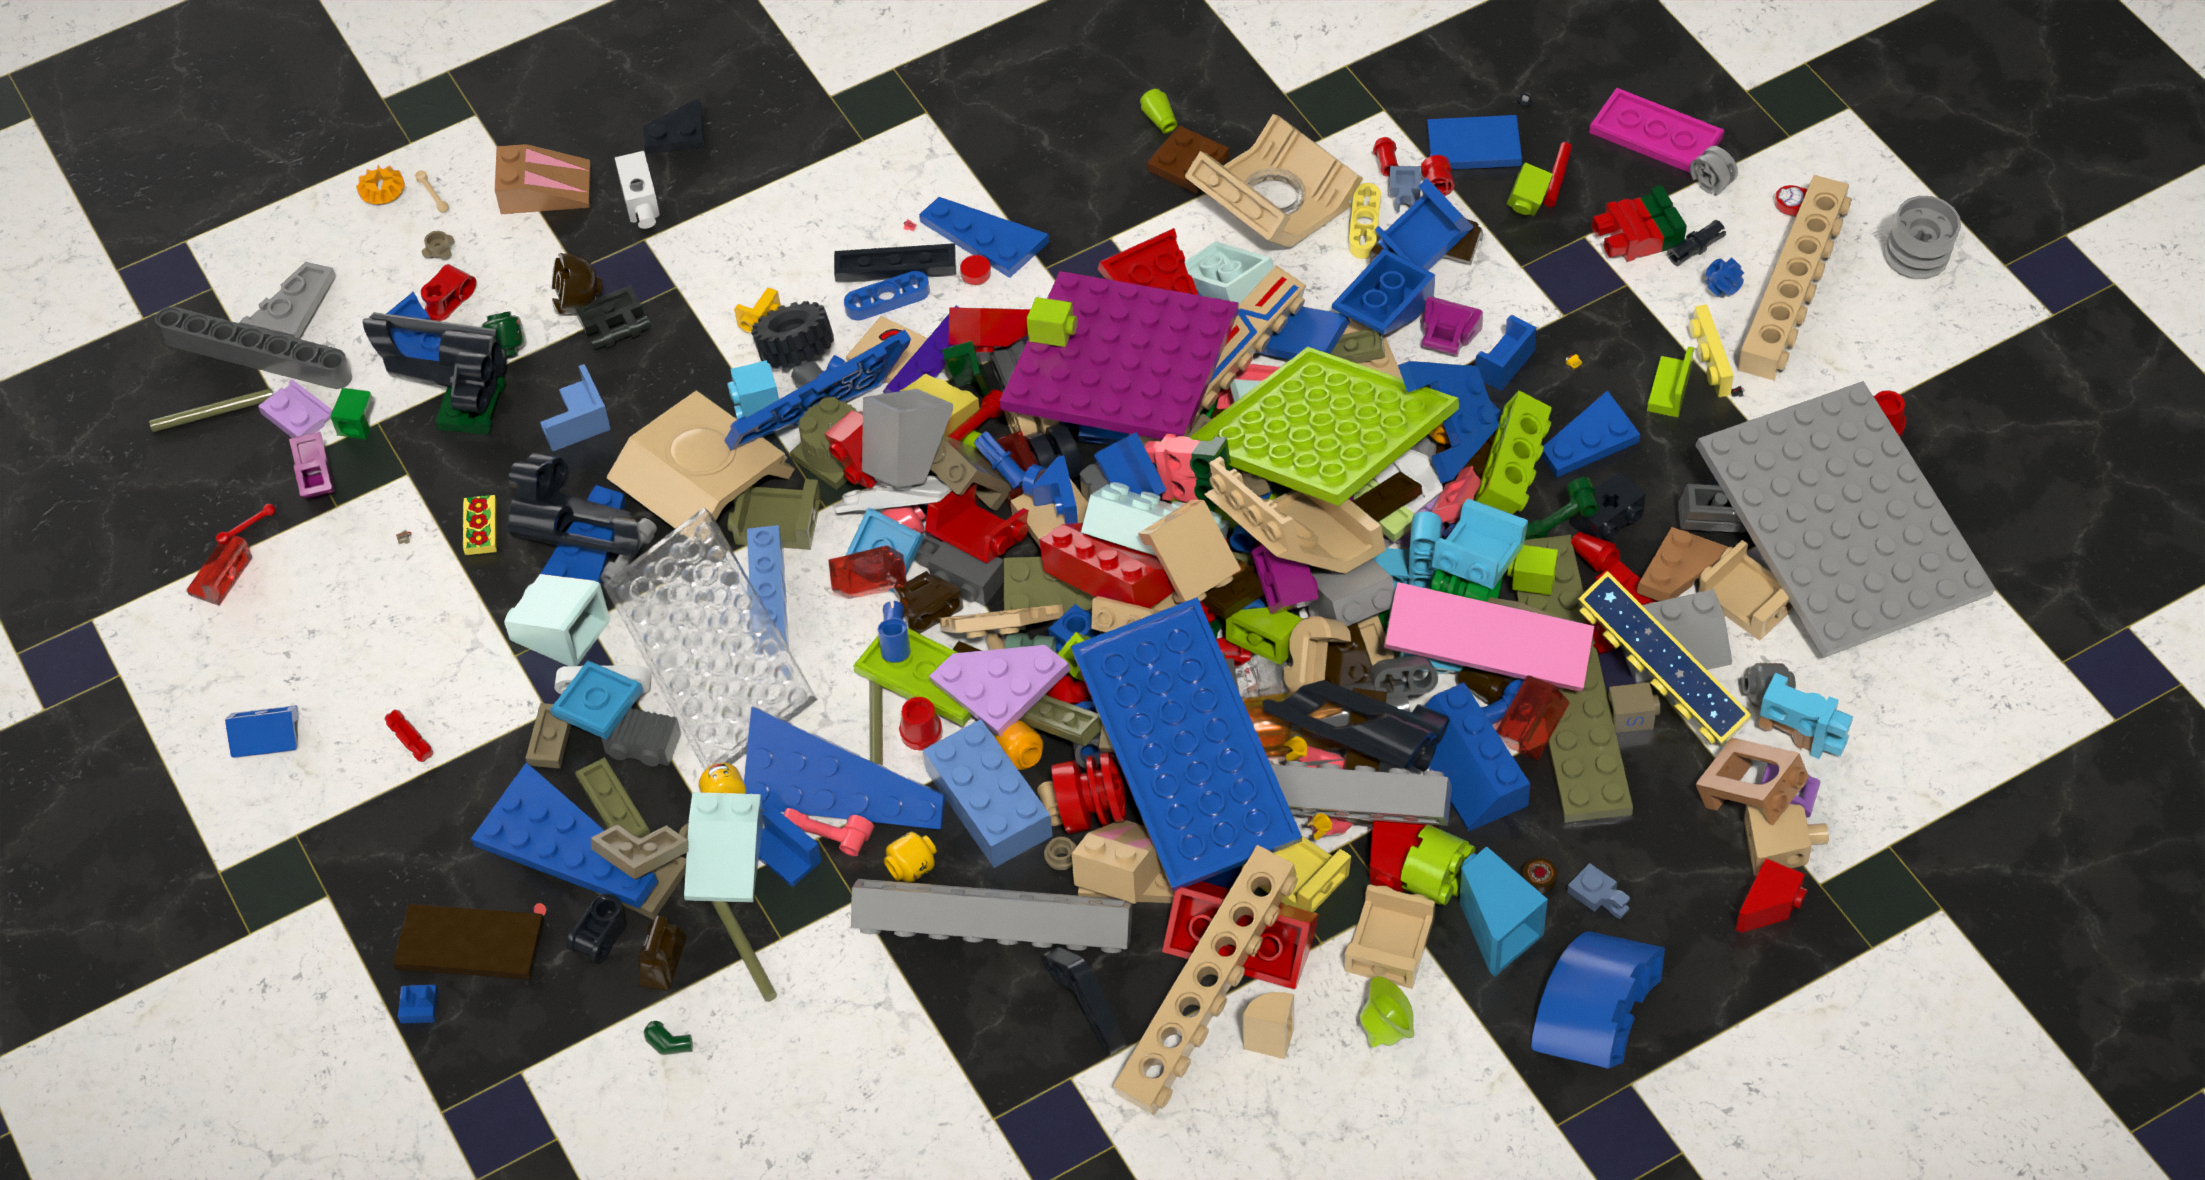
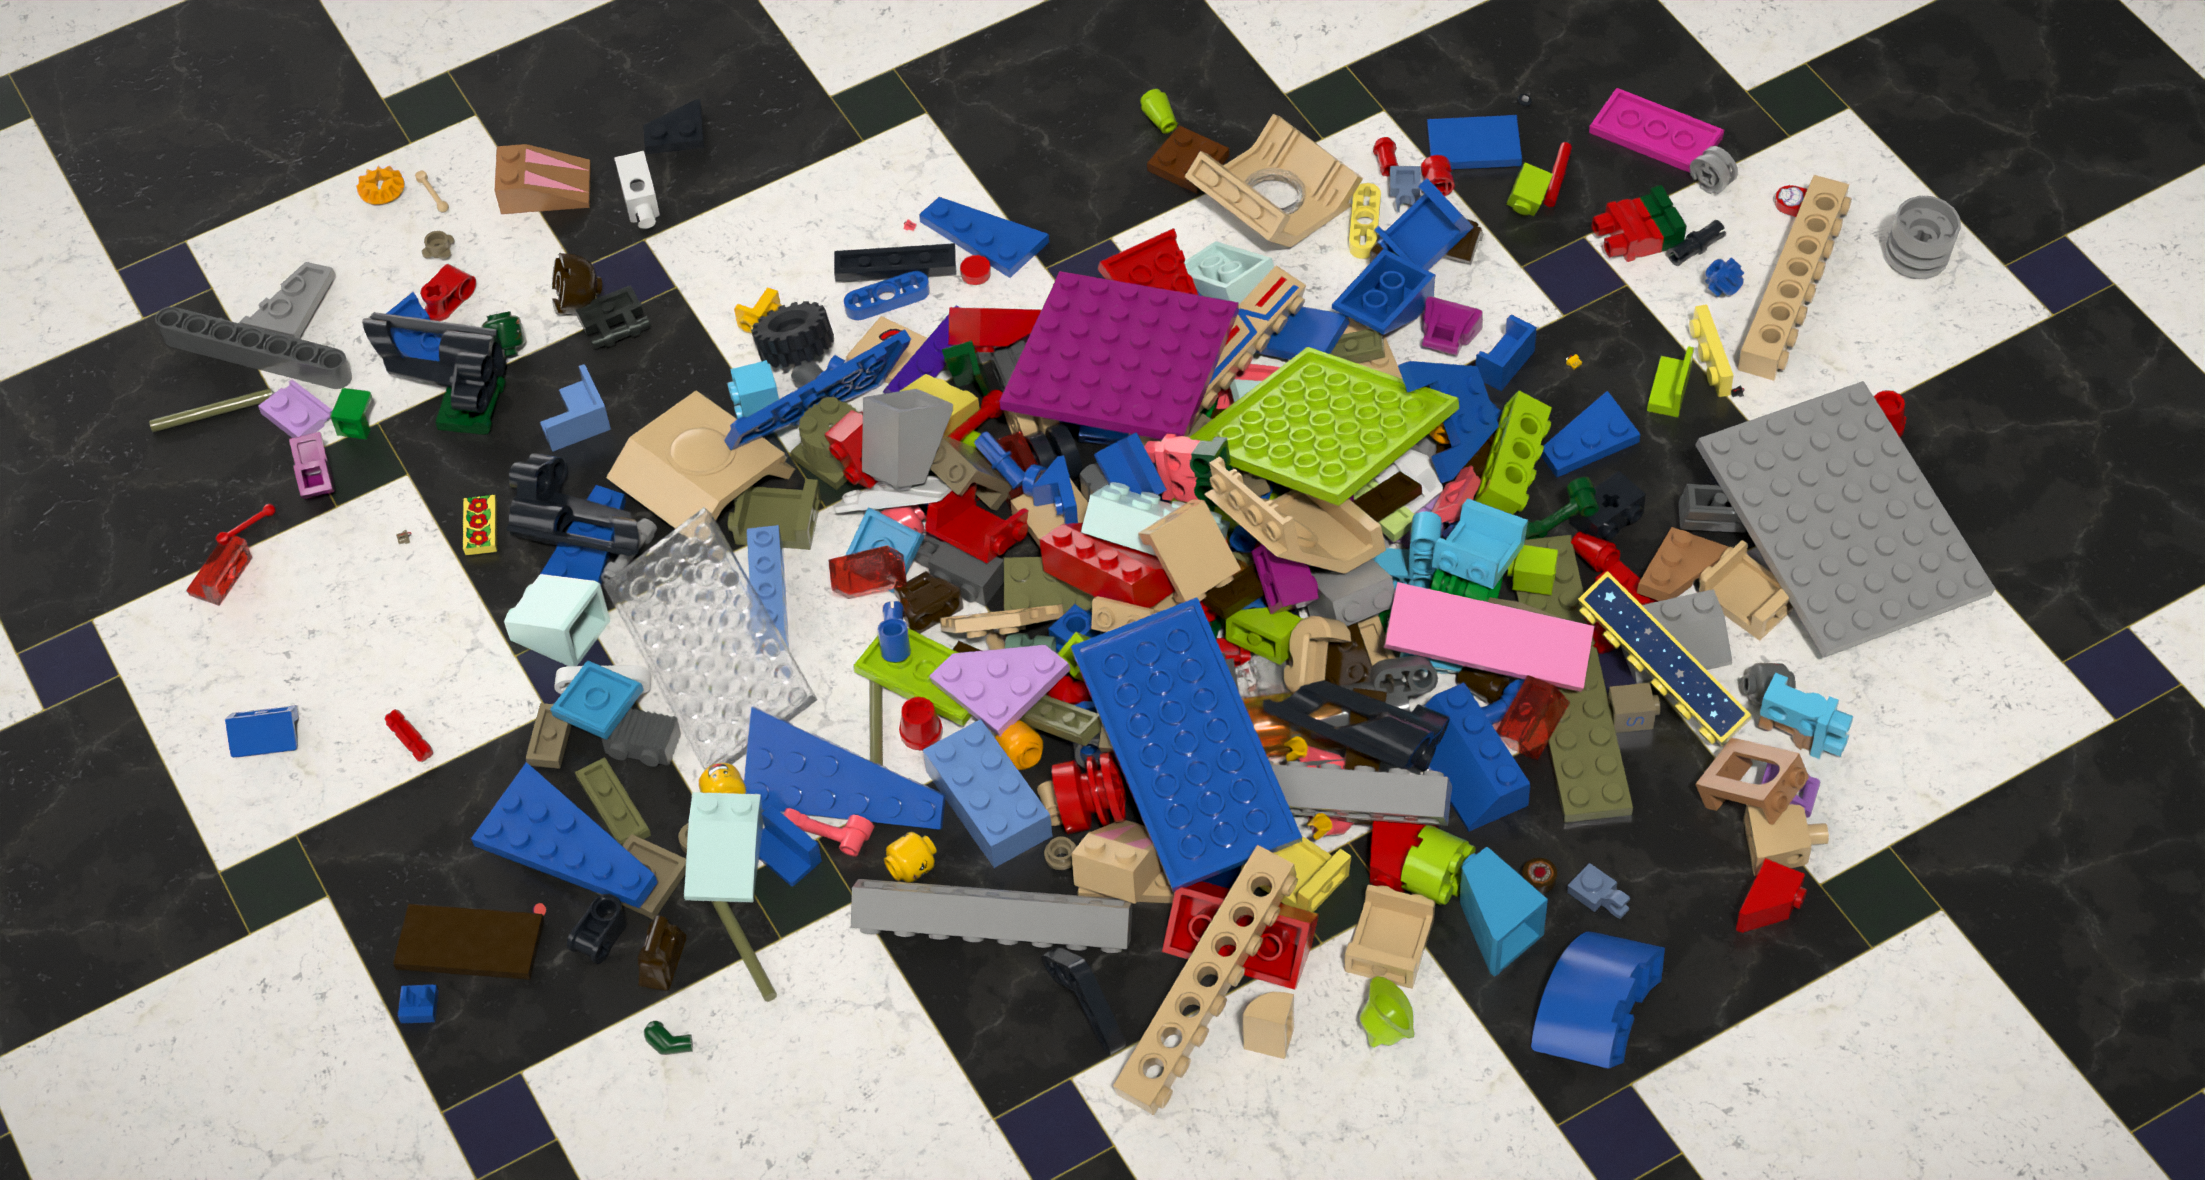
dark tan plate [591,824,689,880] -> none
lime brick [1027,297,1078,347] -> none

